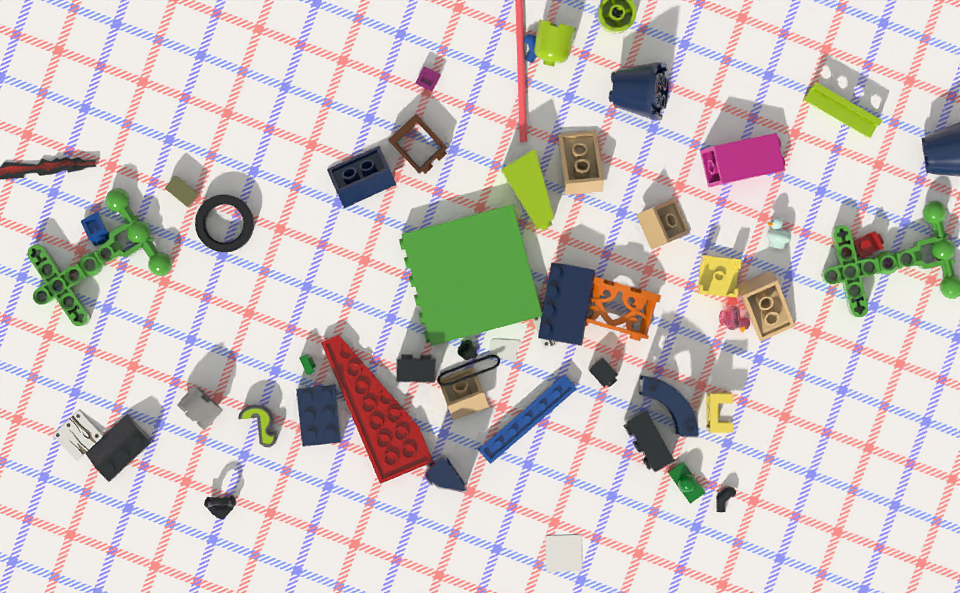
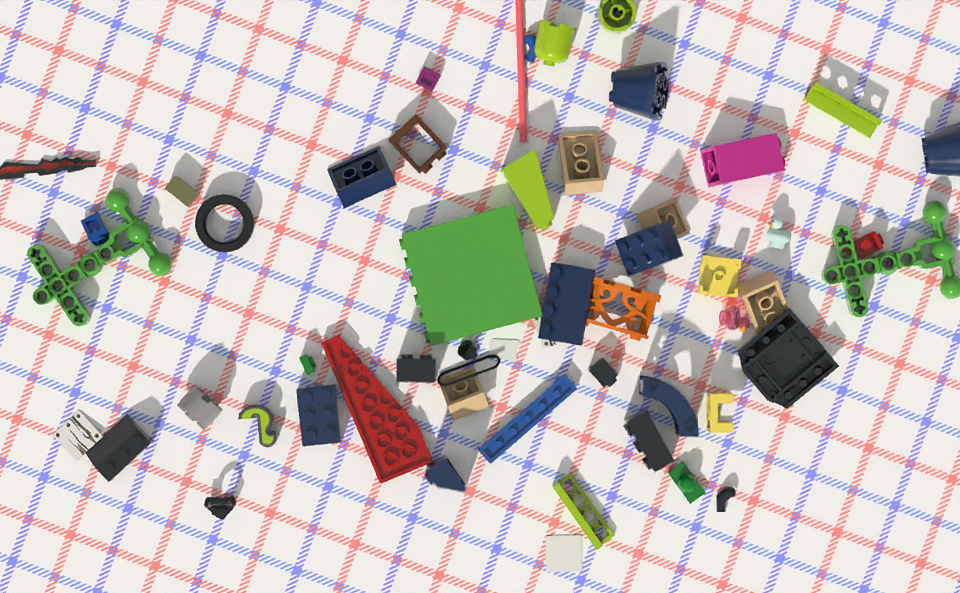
none -> lime fence [552,473,615,550]
none -> dark blue brick [615,220,684,276]
none -> black wedge [738,307,839,409]

